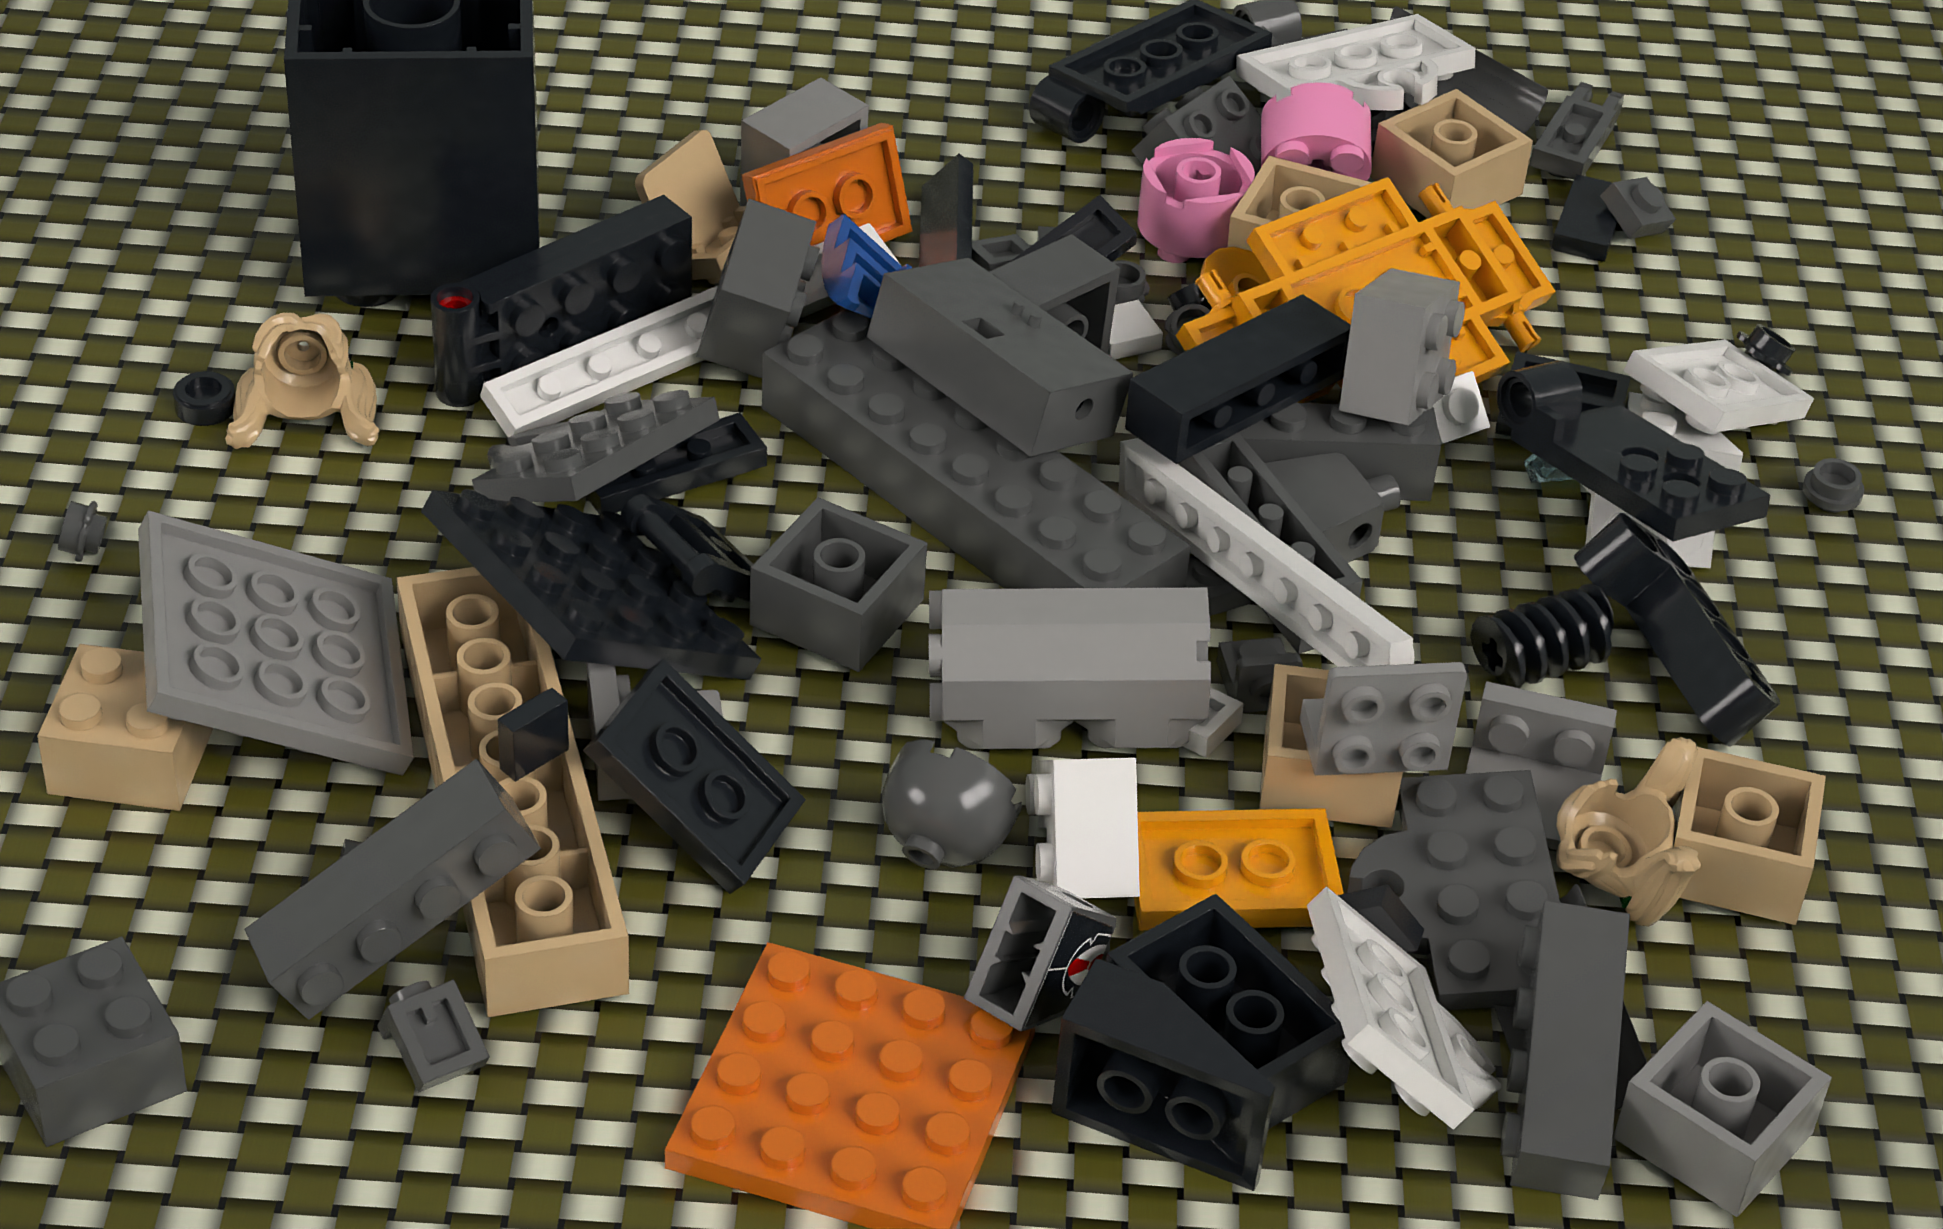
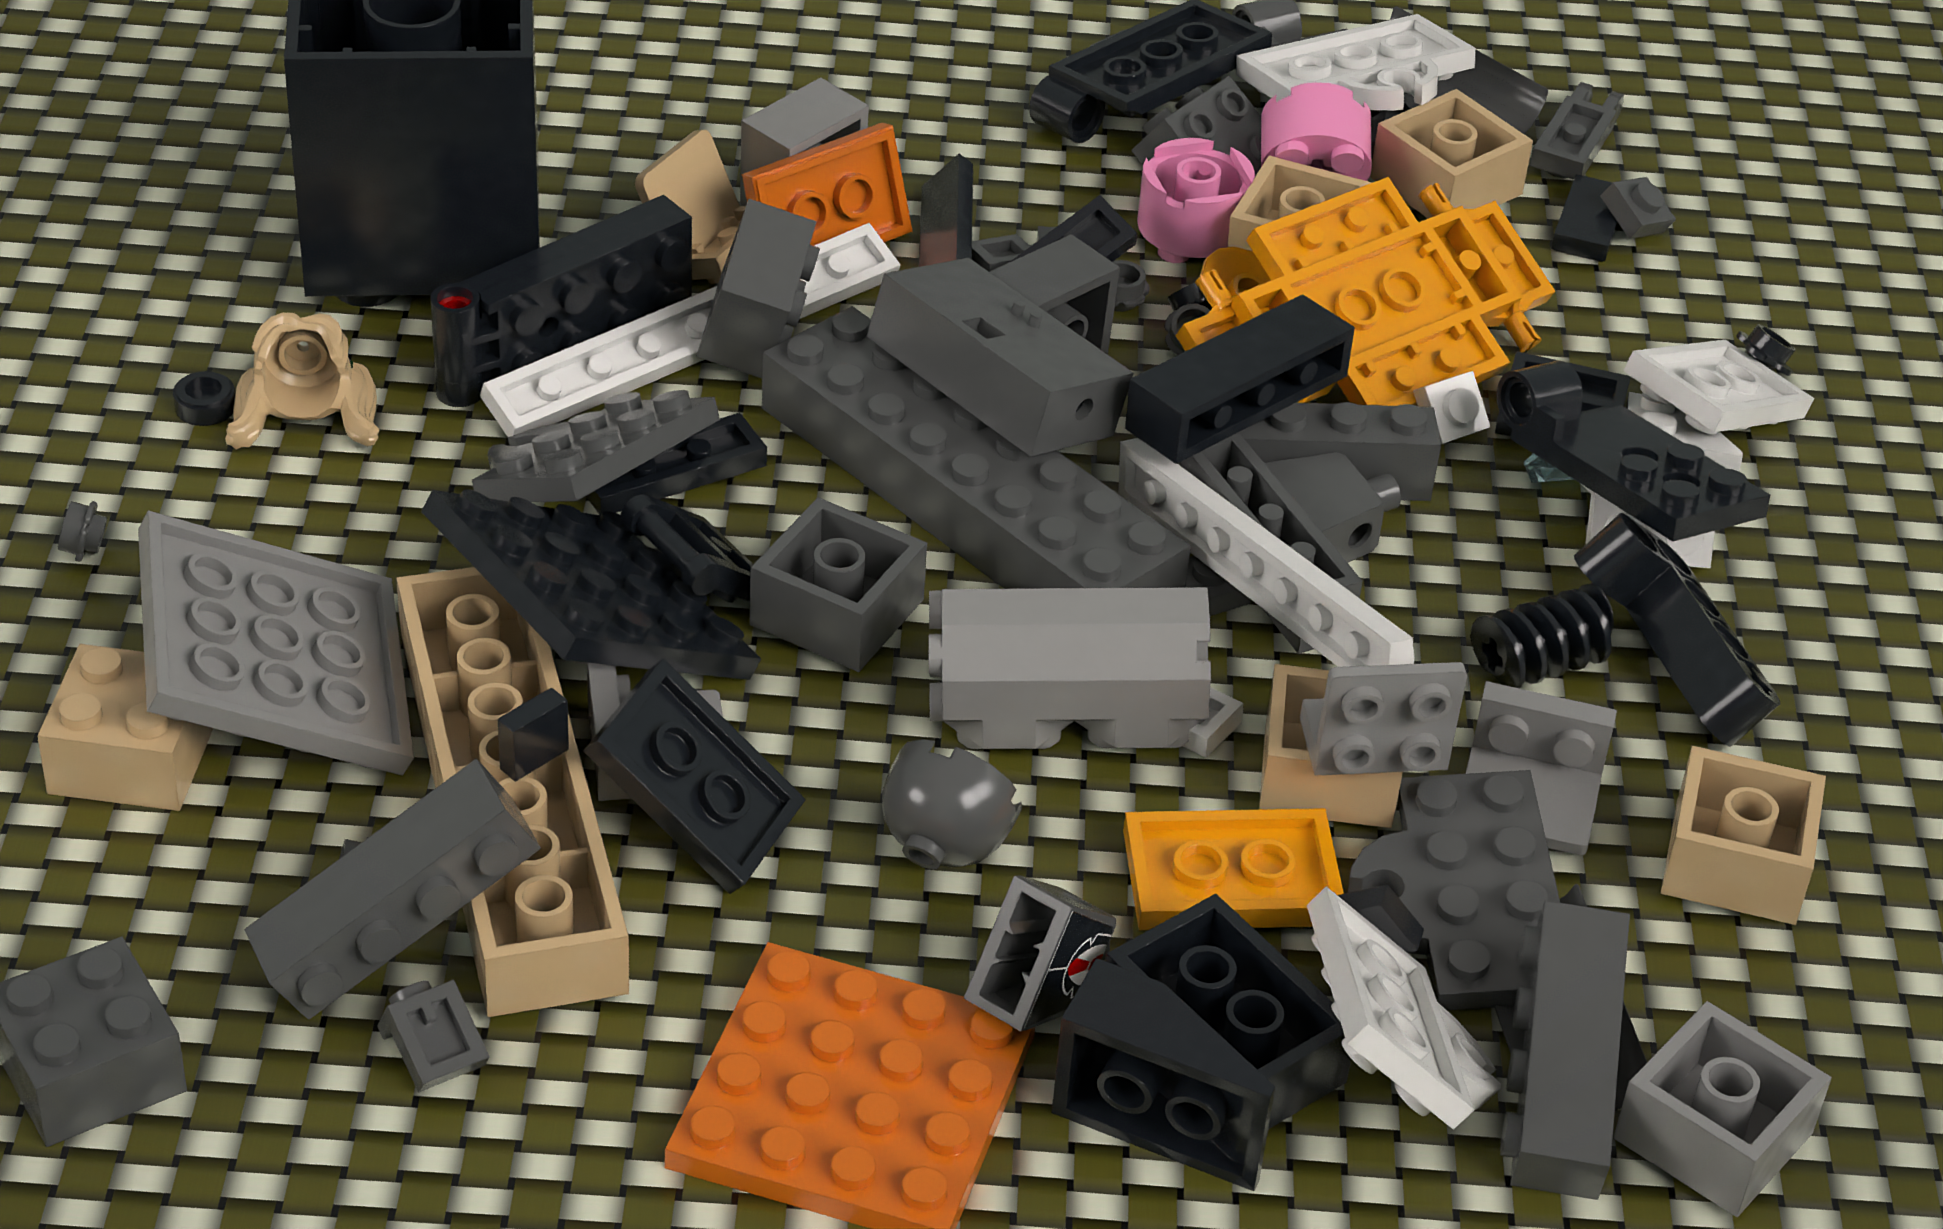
blue slope [822,214,912,319] -> none
white brick [1025,758,1140,898] -> none
white tile [1108,300,1163,360] -> none
dark grey bracket [1216,637,1303,713] -> none
light grey brick [1339,268,1465,426] -> none
tan hair [1556,737,1701,927] -> none
dark grey plate [1803,458,1864,513] -> none

